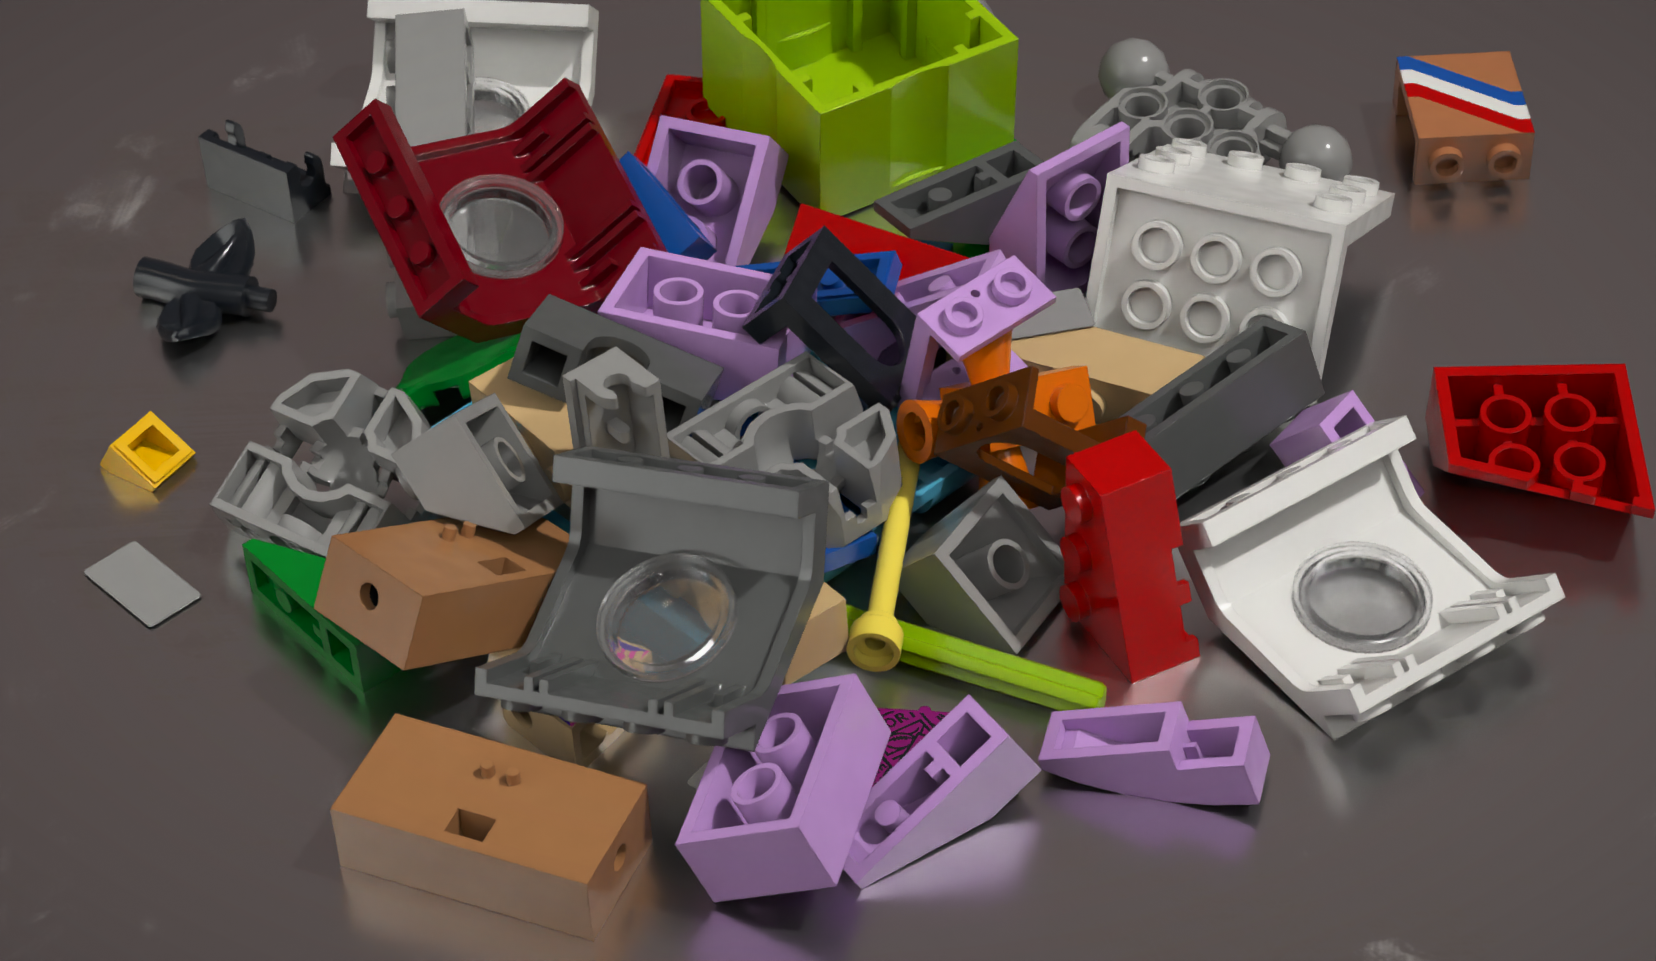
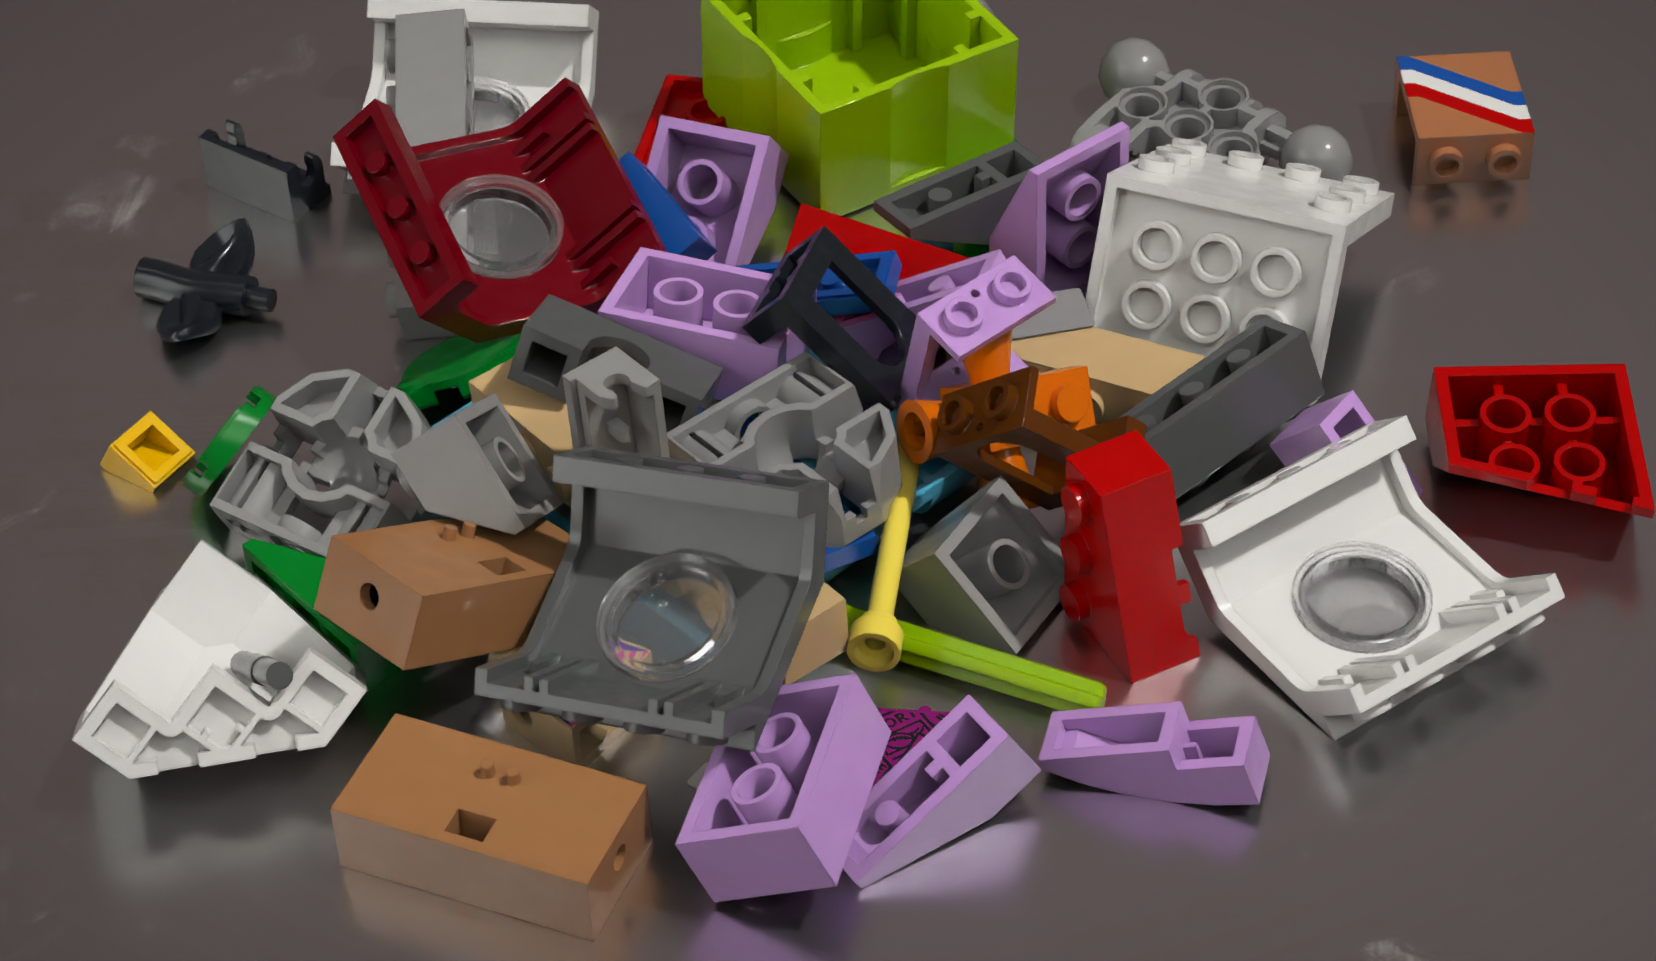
light grey sticker [84,541,201,627] -> none
none -> white panel [72,539,367,779]
none -> green tile [182,385,277,498]
none -> dark grey piece [230,651,293,689]

